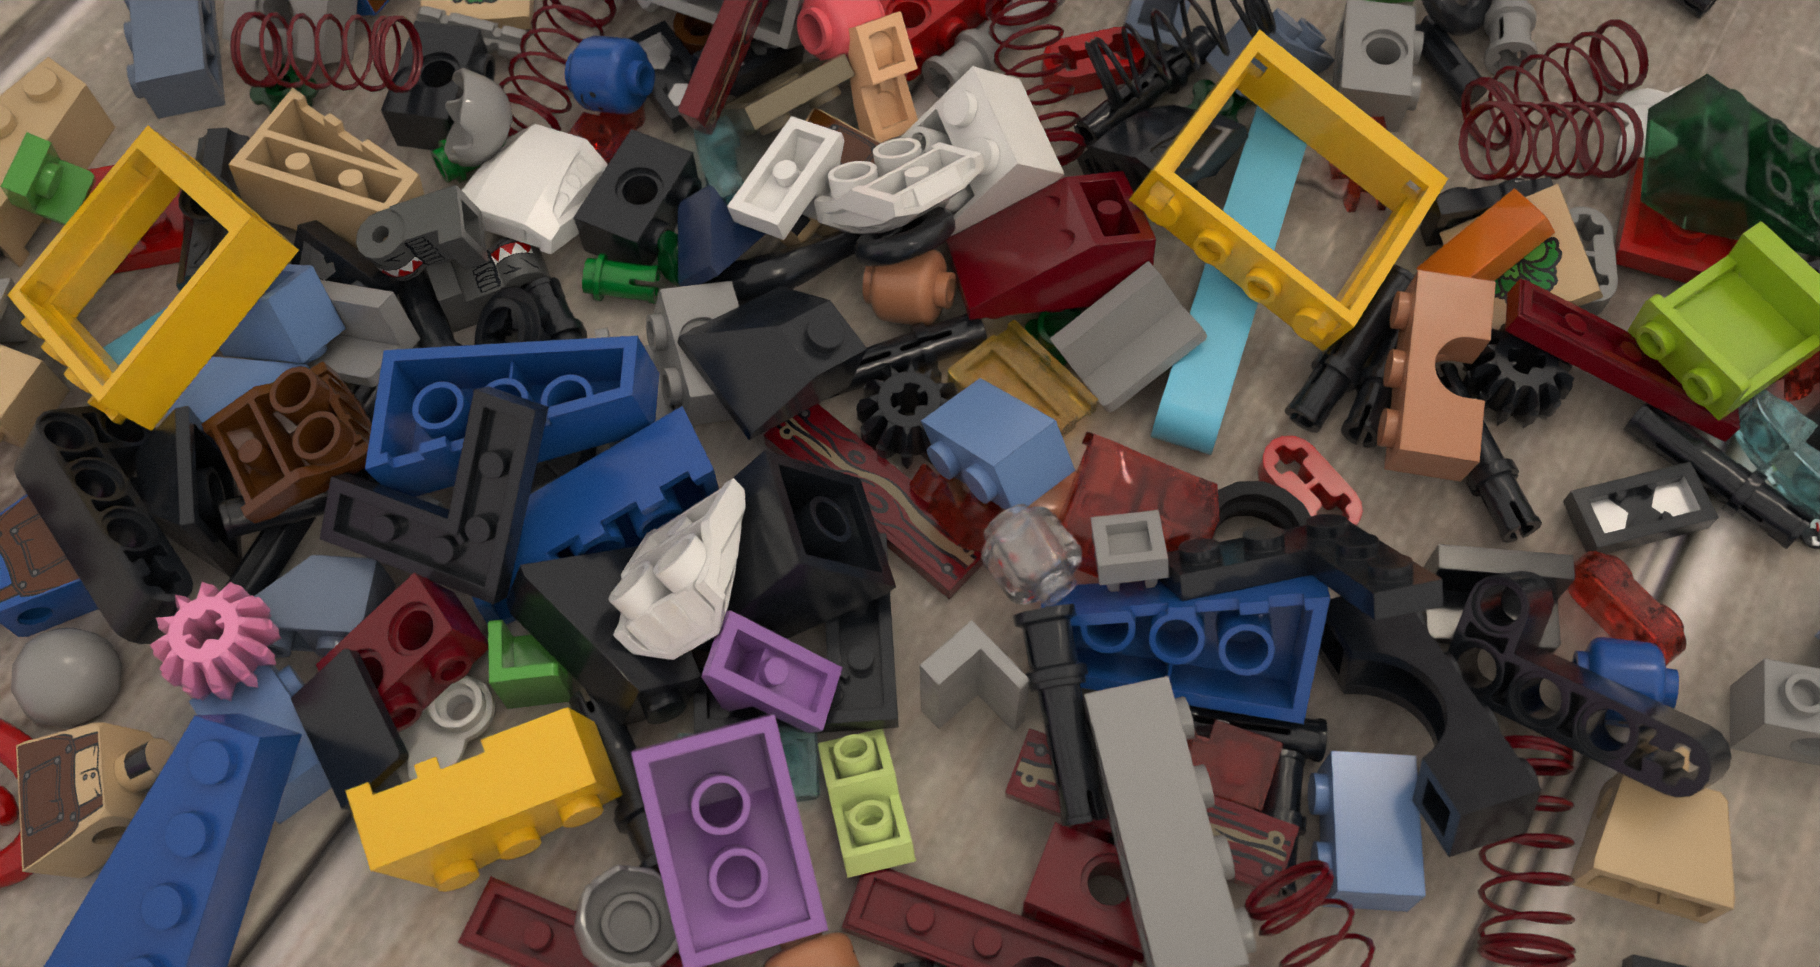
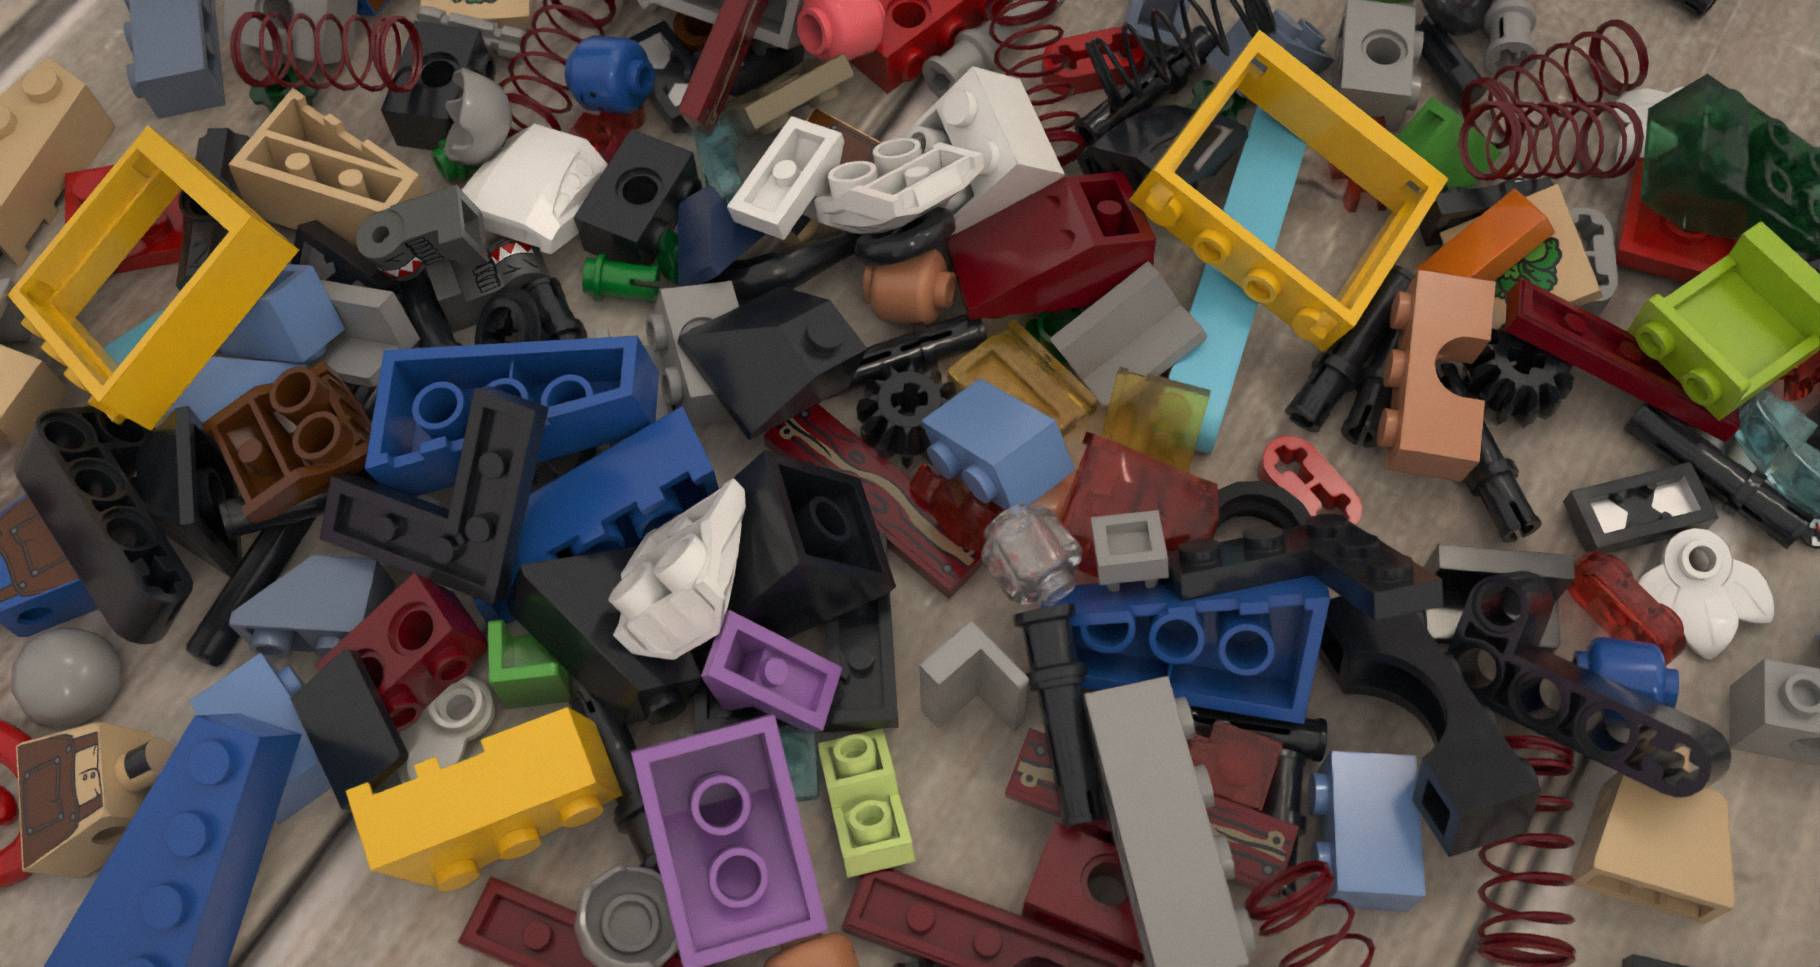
bright green bracket [0,132,96,225] -> none
bright pink gear [150,582,281,701] -> none
light nougat slope [848,11,918,142] -> none
none -> clear yellow plate [1089,366,1211,515]
none -> bright green panel [1396,97,1502,189]
none -> white plate [1634,528,1774,660]

